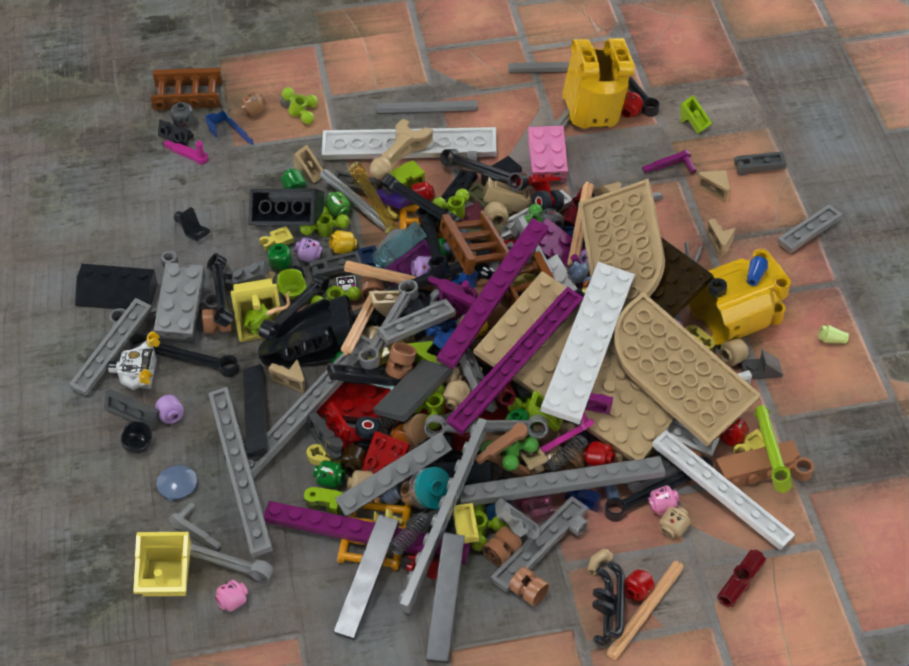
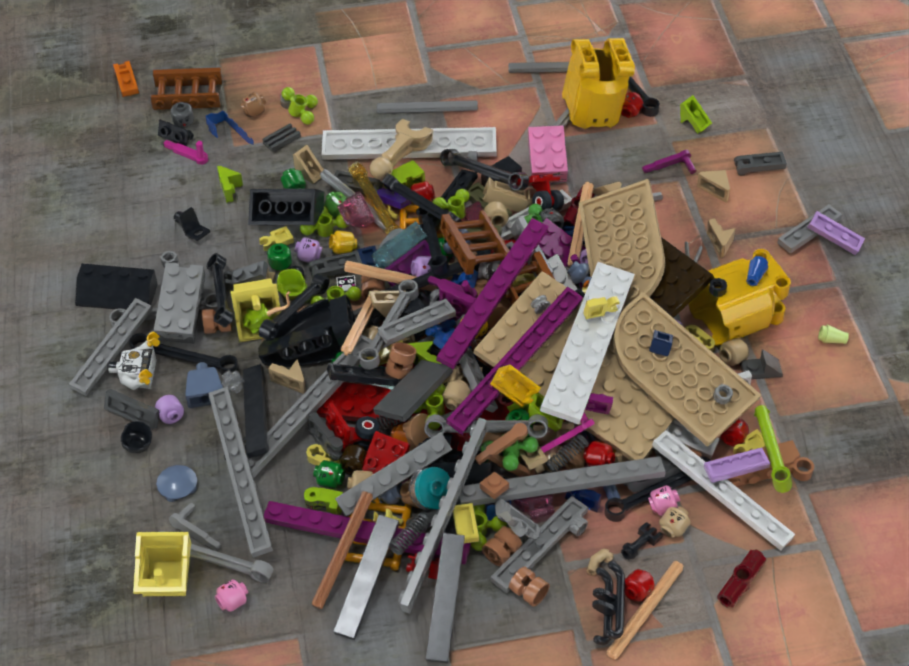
none -> orange plate [113,61,139,97]
none -> sand blue torso [185,362,223,408]
none -> lime slope [217,166,243,203]
none -> clear gear [221,370,245,394]
none -> dark grey tile [262,124,301,152]
none -> nougat axle [312,491,373,609]
none -> clear pink piece [337,191,375,228]
none -> light grey bush [478,263,493,280]
none -> nougat plate [480,472,509,499]
none -> yellow hinge [490,365,541,407]
none -> light grey bush [531,295,551,314]
none -> light yellow plate [583,296,620,319]
none -> black hinge [621,522,664,560]
none -> dark blue slope [649,330,673,356]
none -> lavender plate [704,447,770,483]
none -> light grey axle [713,384,733,404]
none -> lavender plate [807,211,865,255]

